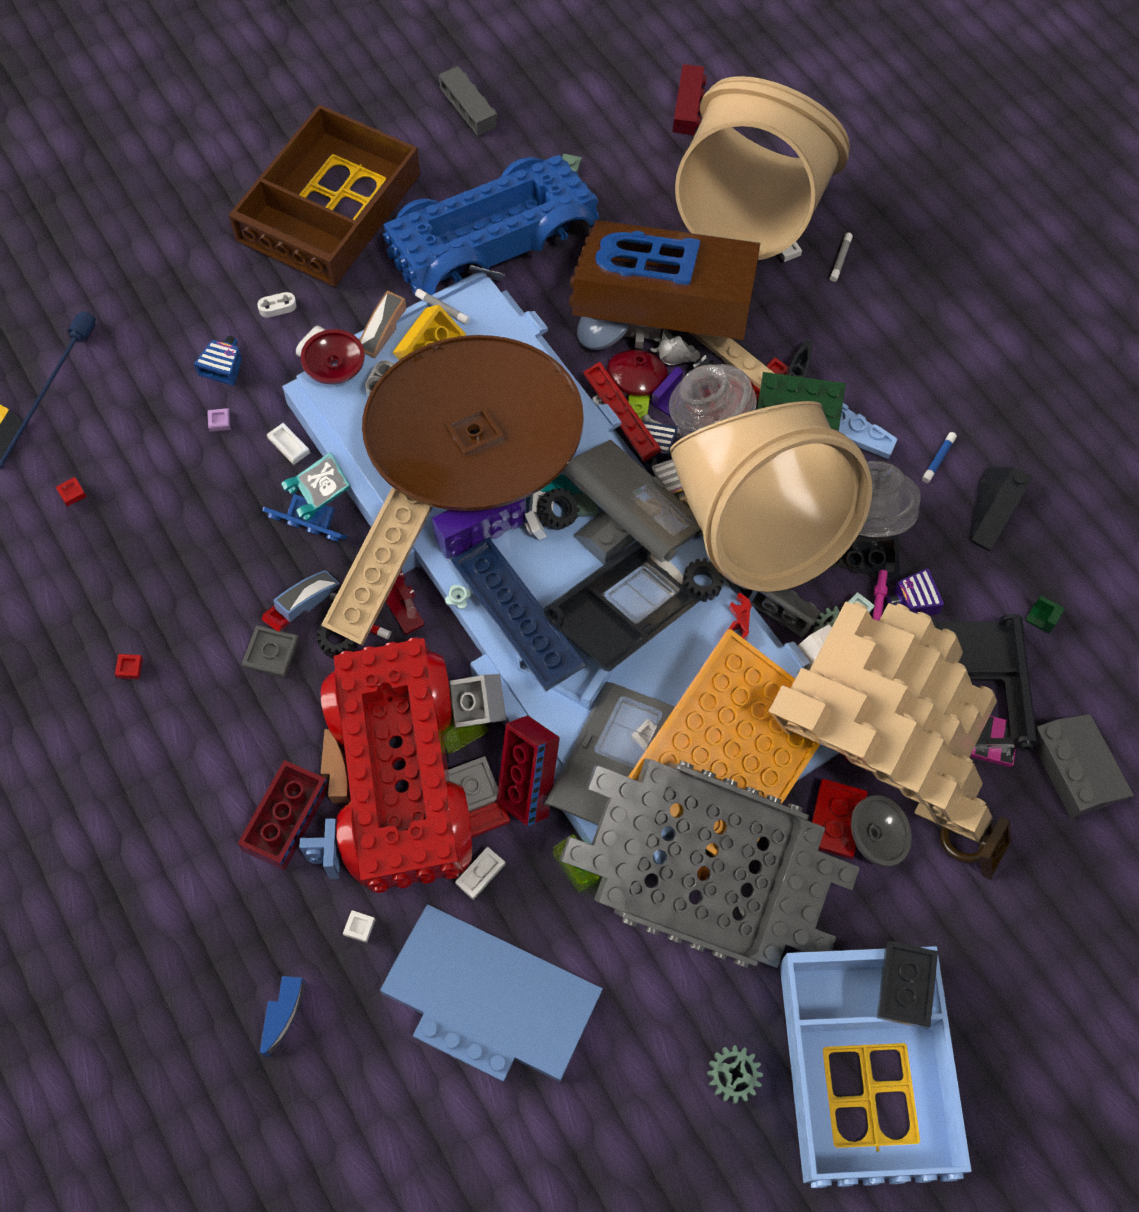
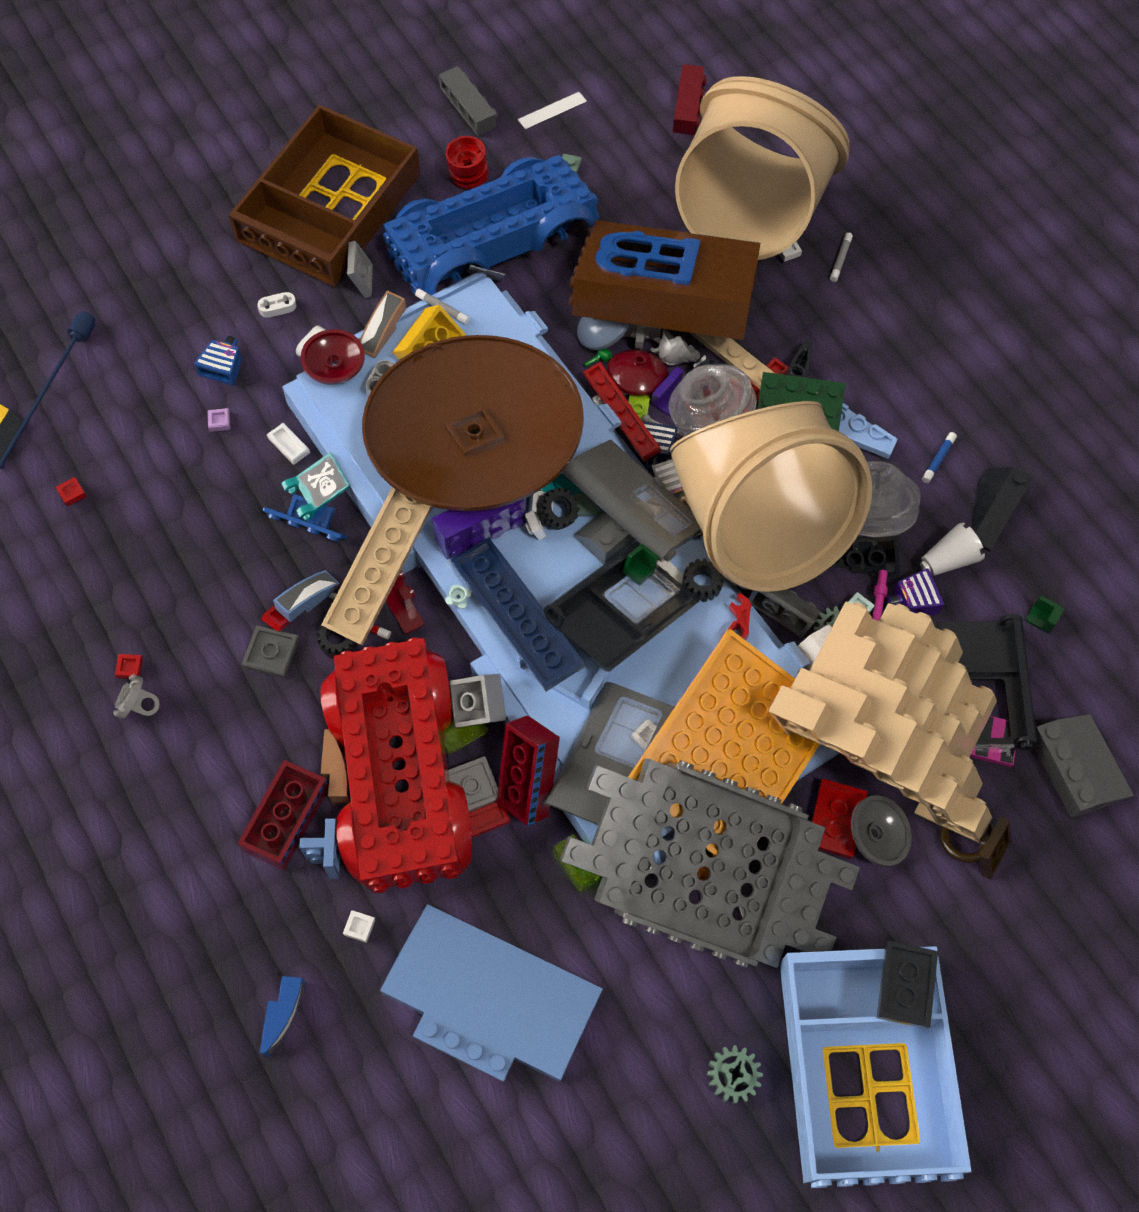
white plate [455,847,505,900] -> none
none -> light grey tile [113,674,160,719]
none -> light grey plate [347,241,373,298]
none -> red wheel [446,136,489,190]
none -> white sticker [518,92,586,129]
none -> green hand [584,348,612,367]
none -> dark green panel [622,544,659,586]
none -> white cone [920,522,985,576]

